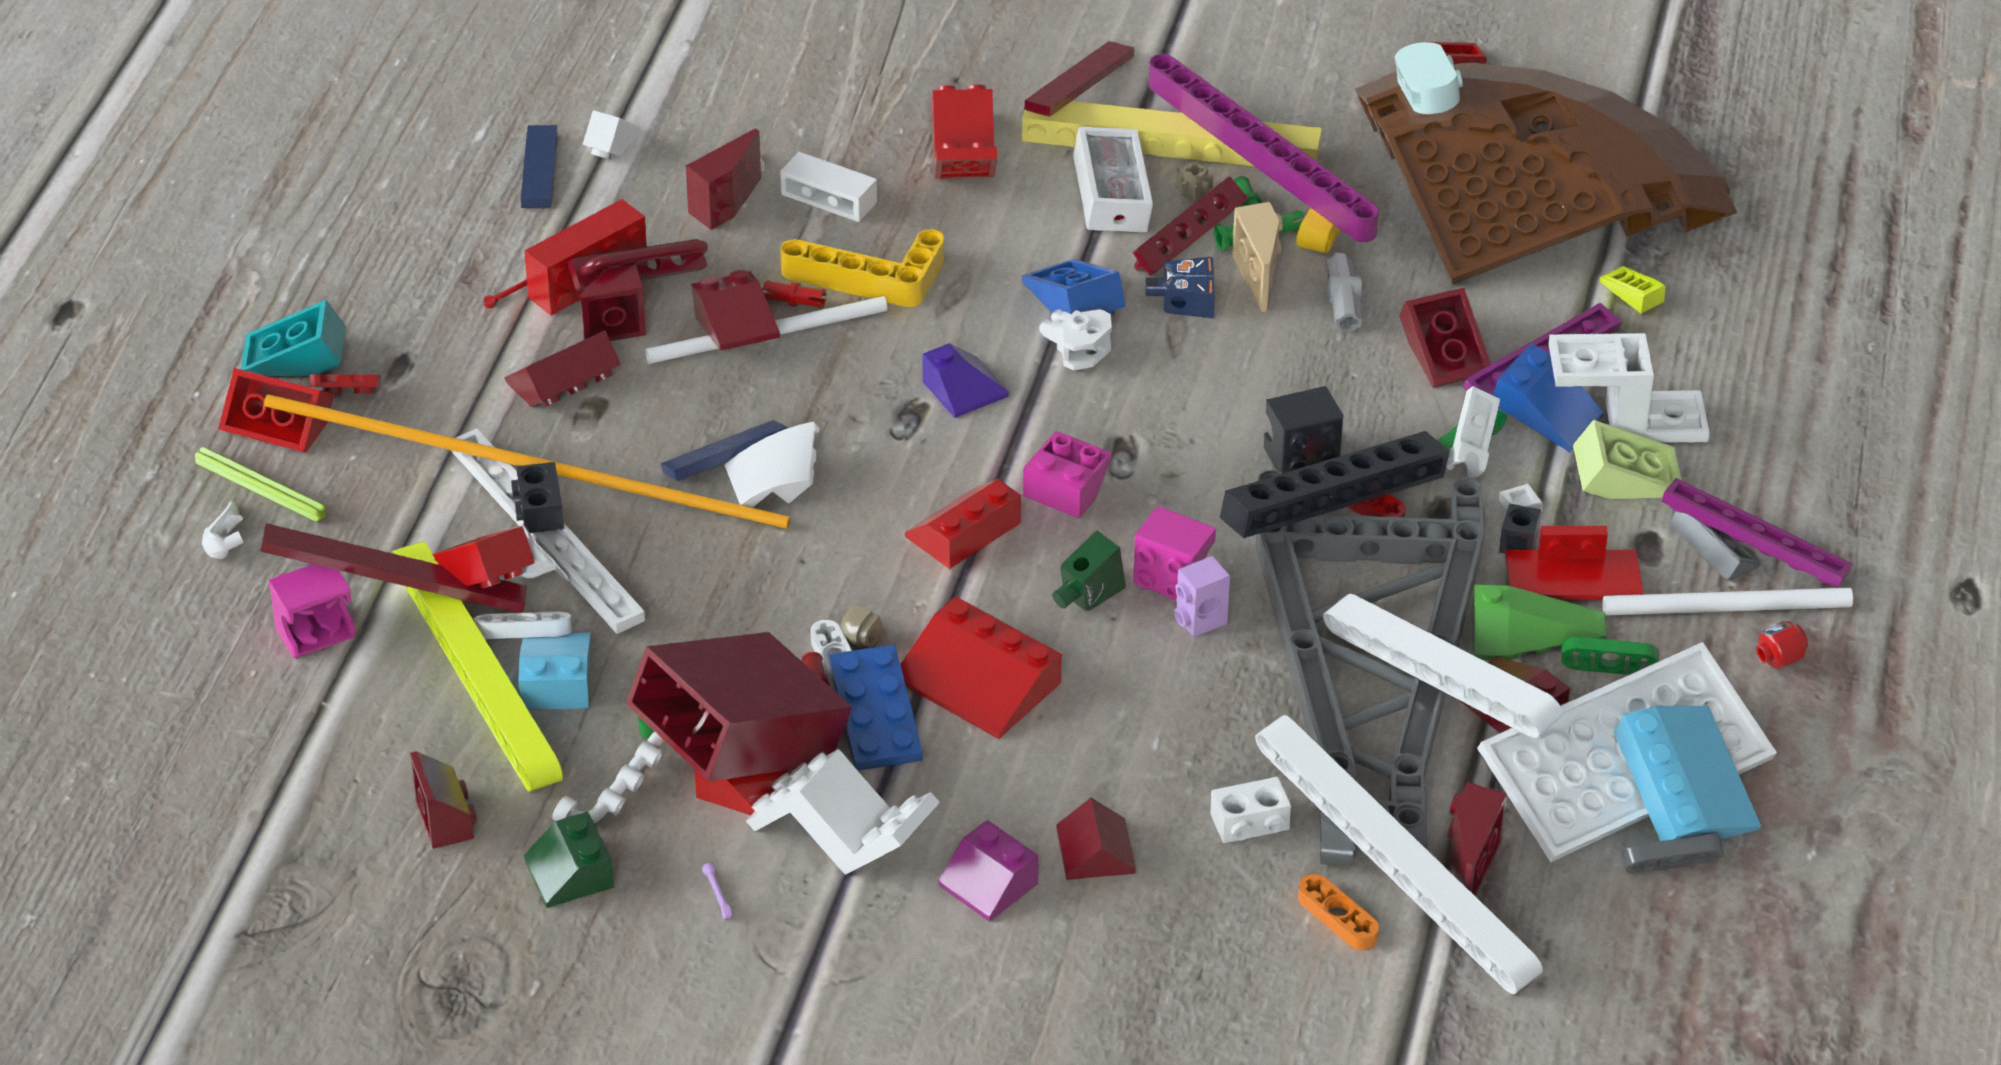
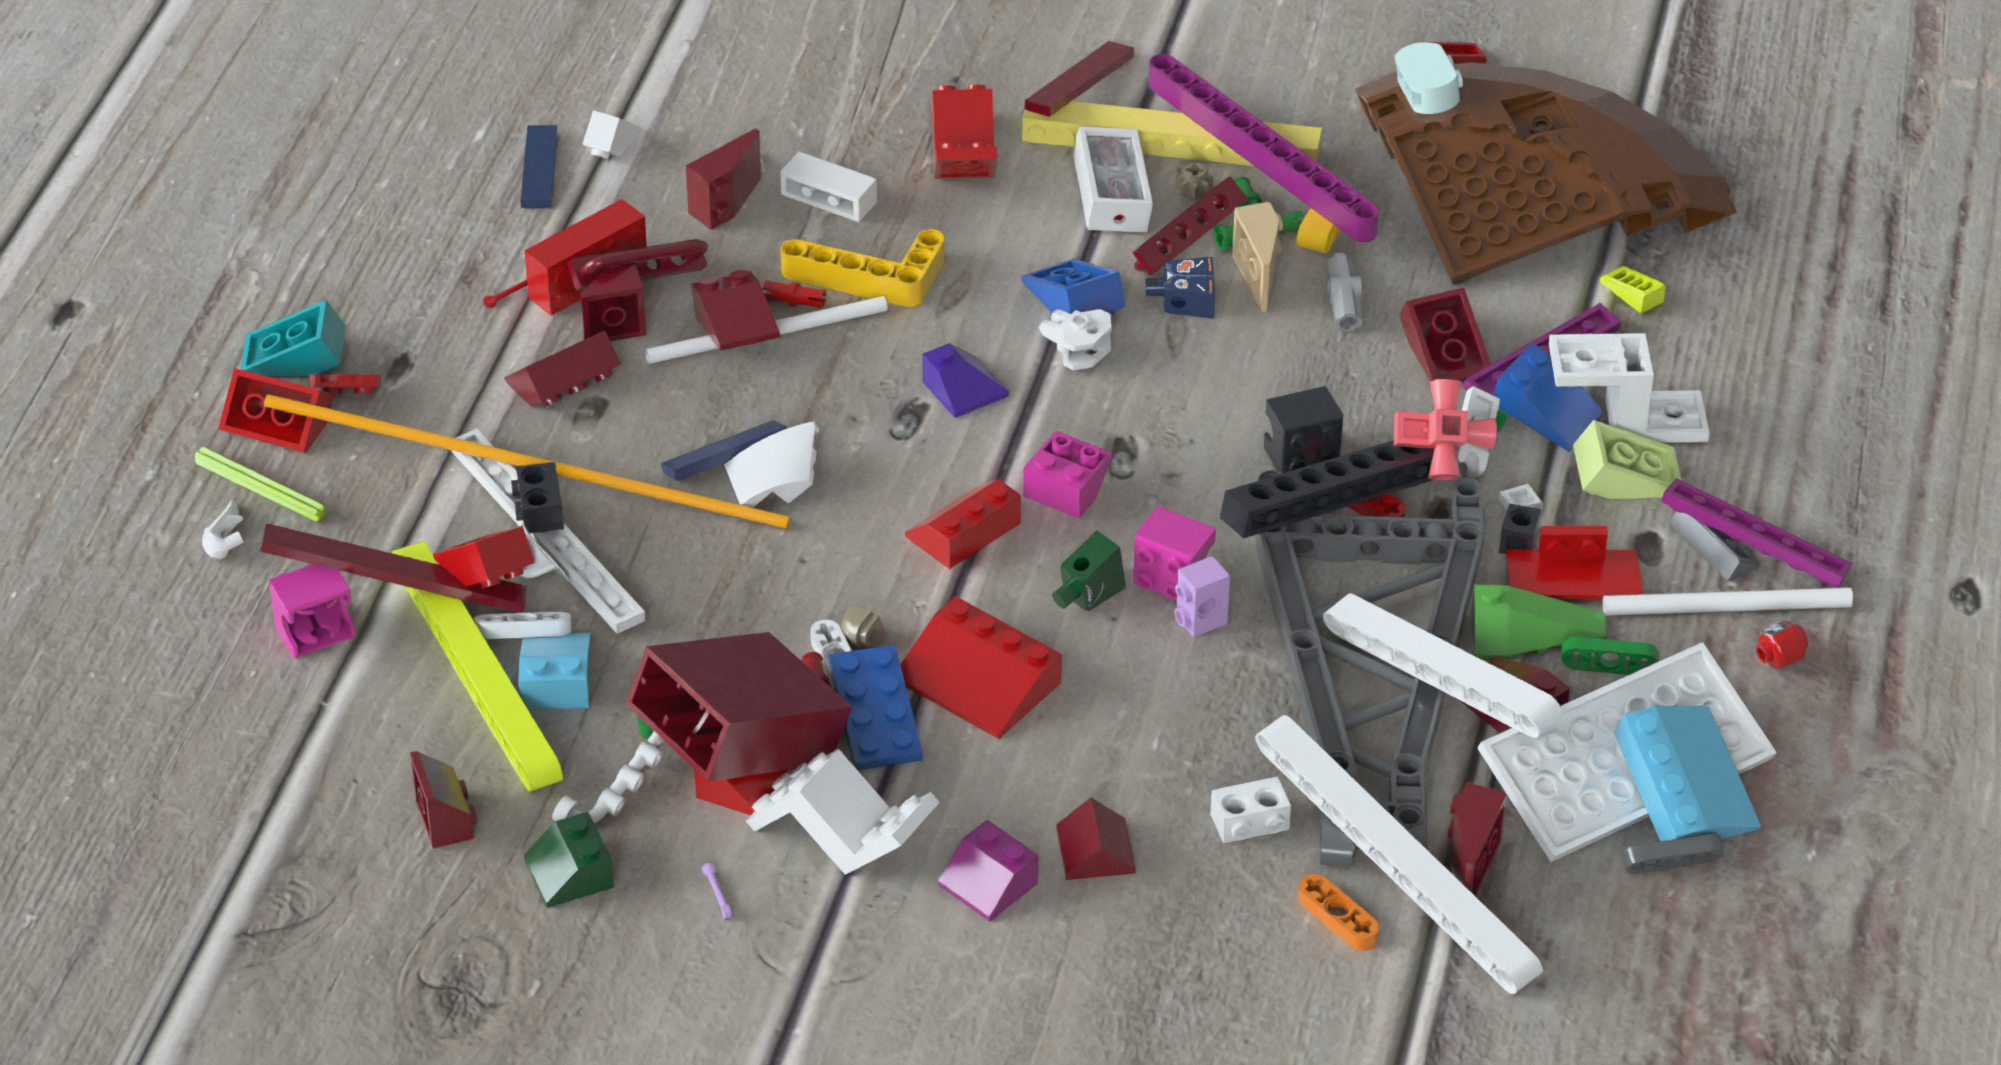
none -> coral brick [1394,379,1497,481]

